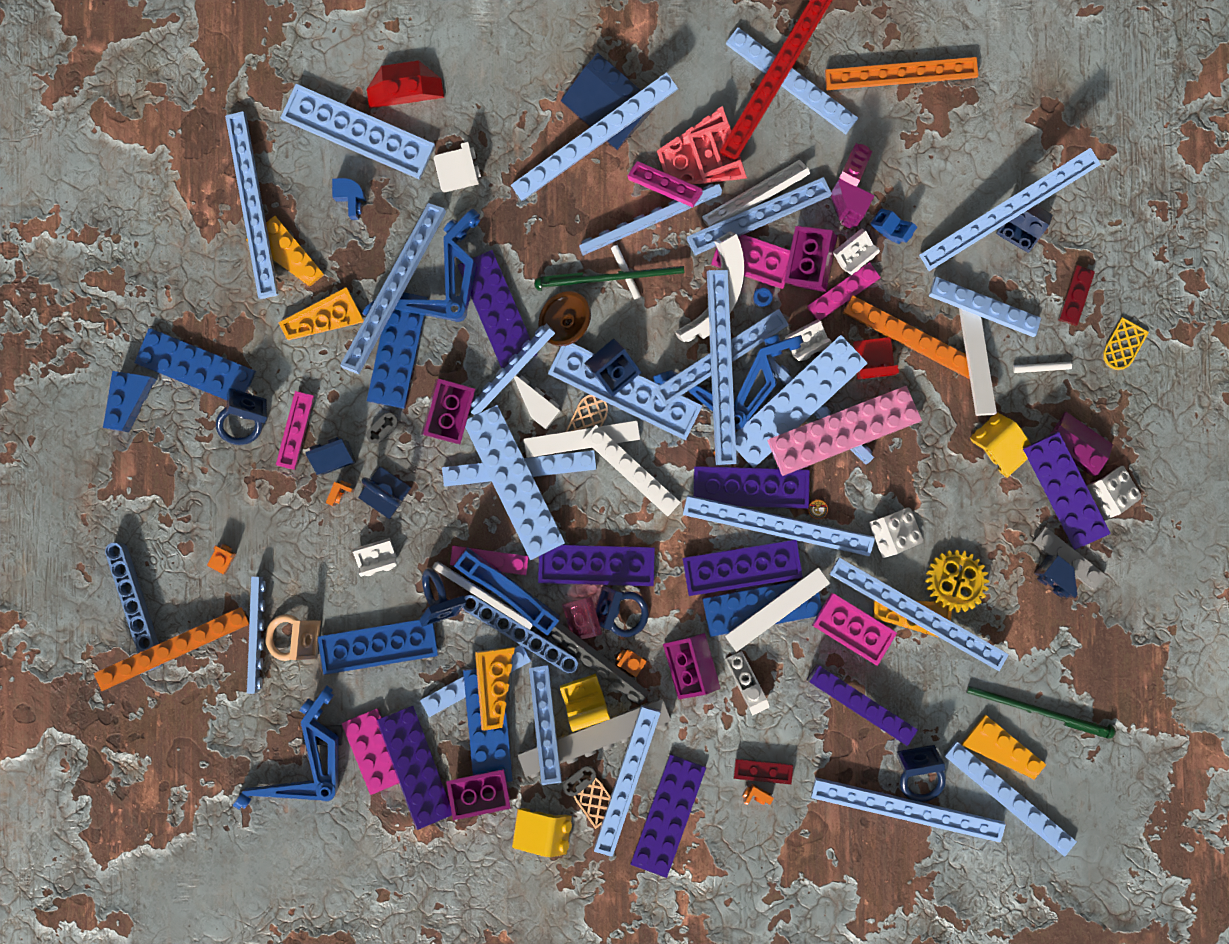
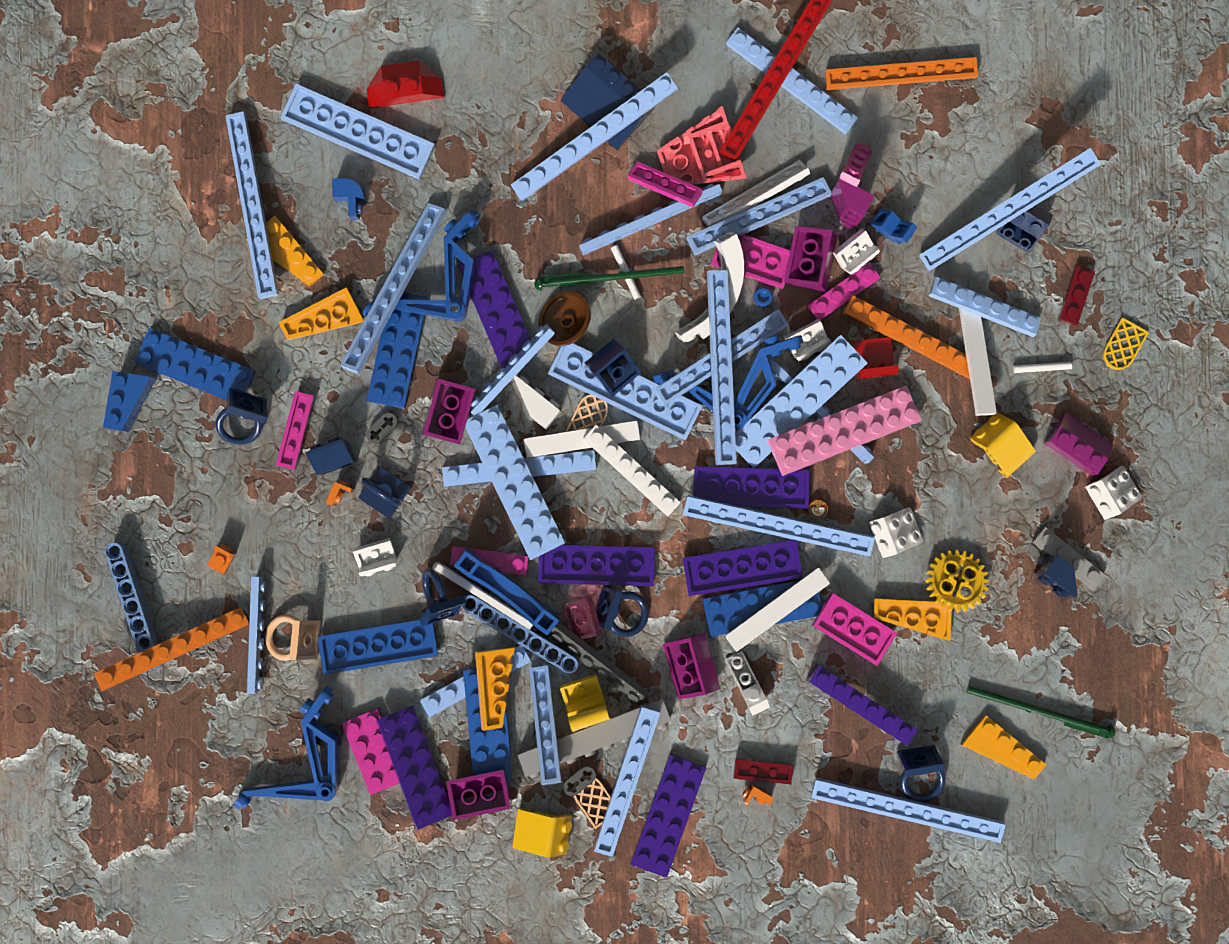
white bracket [434,142,481,192] -> none
orange bracket [616,648,647,677] -> none
light blue plate [829,558,1009,671] -> none
light blue plate [943,741,1077,857] -> none
dark purple plate [1023,431,1111,550] -> none

